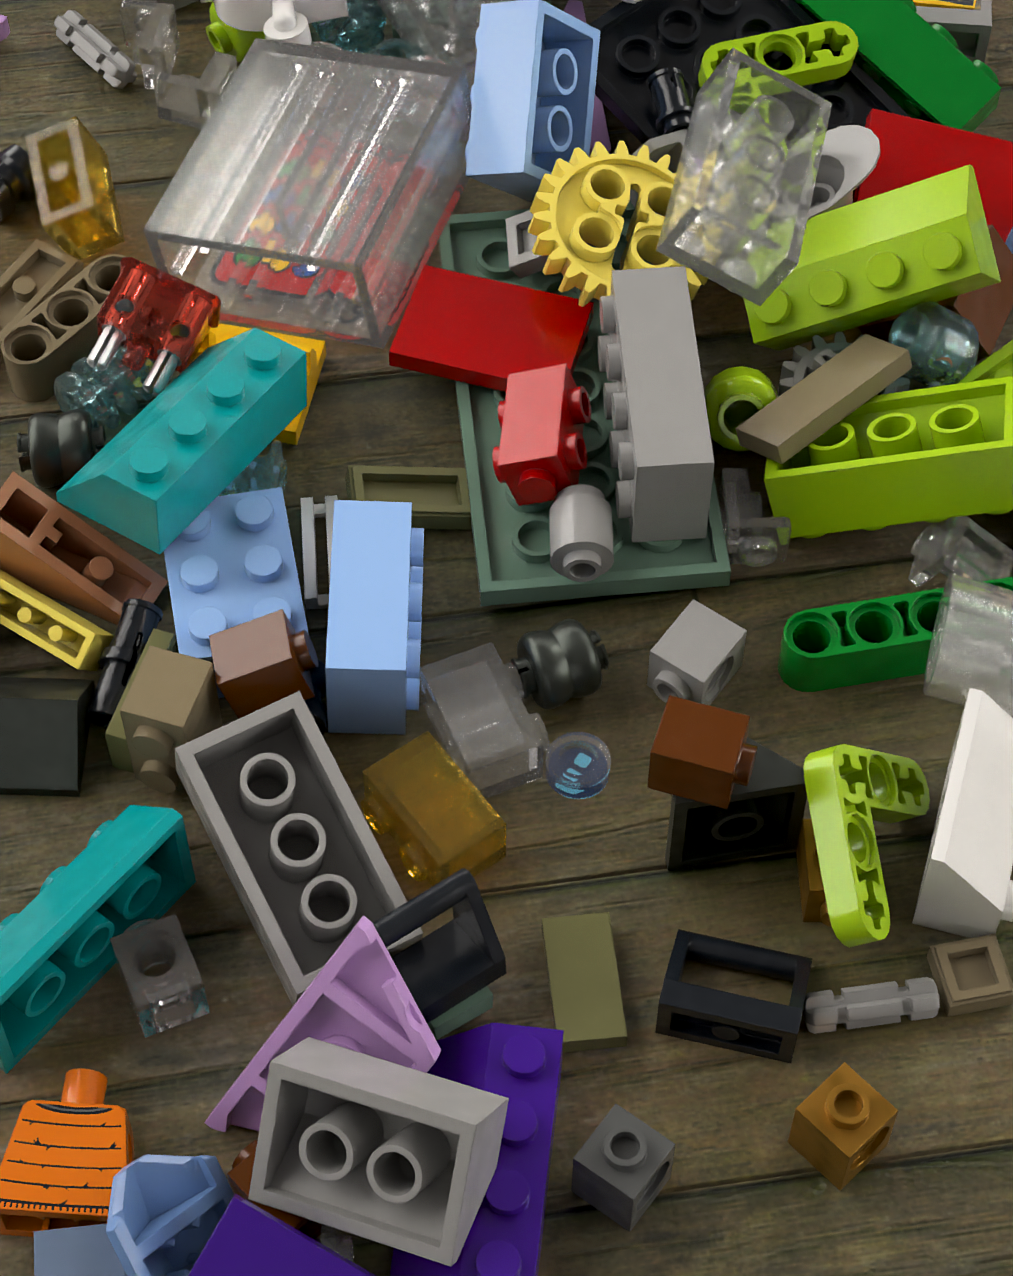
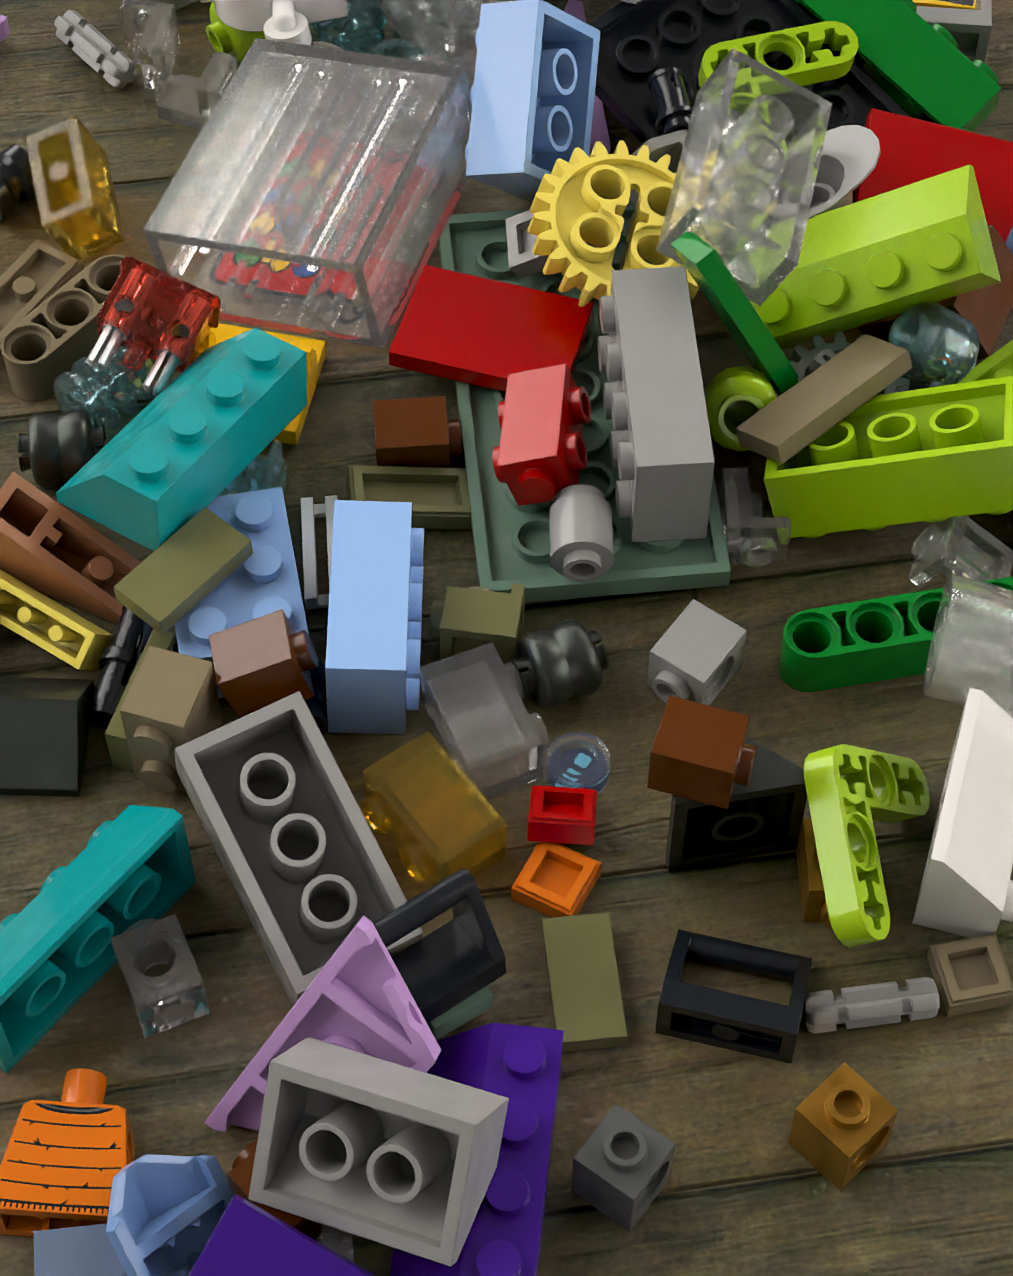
none -> olive tile [114,507,253,635]
none -> reddish brown brick [373,396,461,468]
none -> olive brick [429,583,525,672]
none -> orange tile [511,842,602,918]
none -> red tile [527,785,597,845]
none -> green tile [670,231,800,394]

